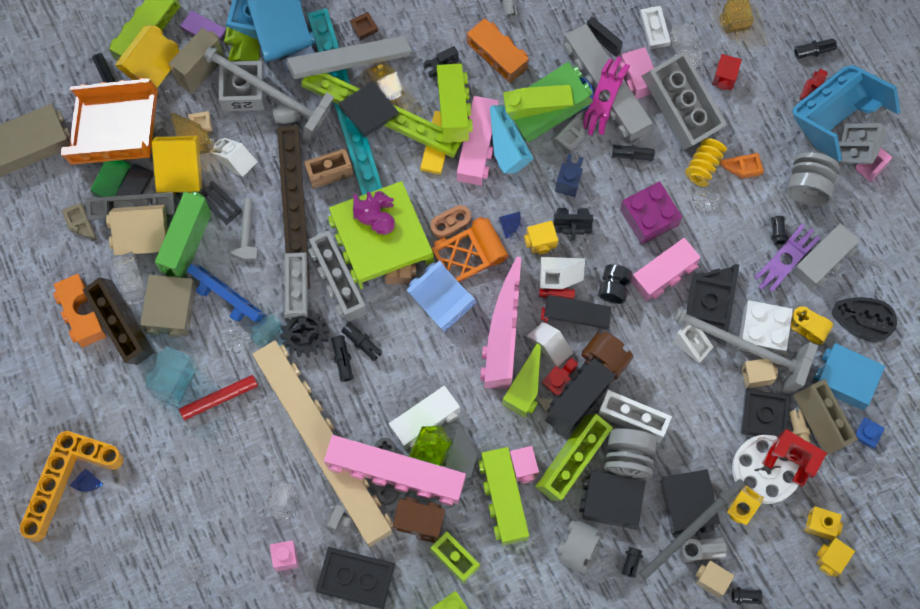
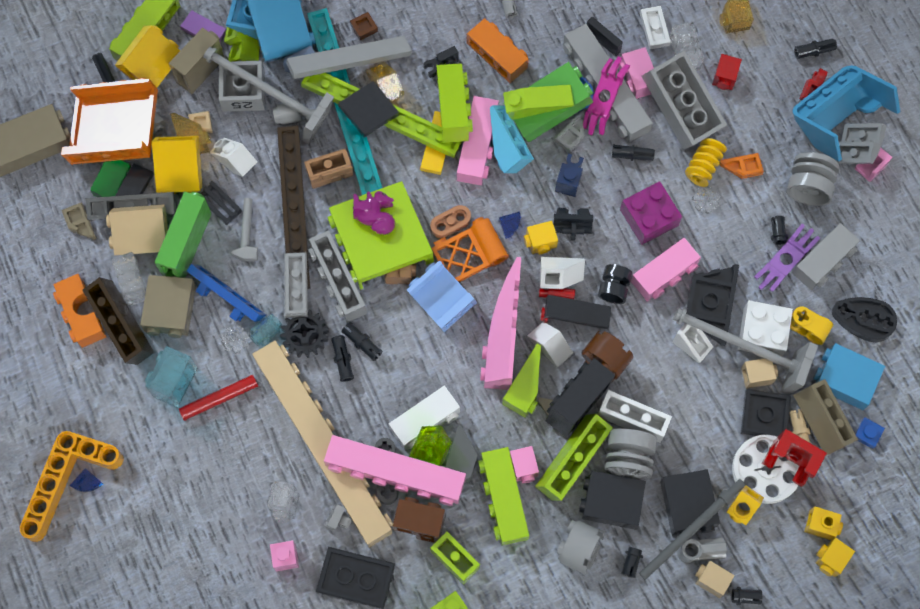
red plate [541,357,578,396] -> none

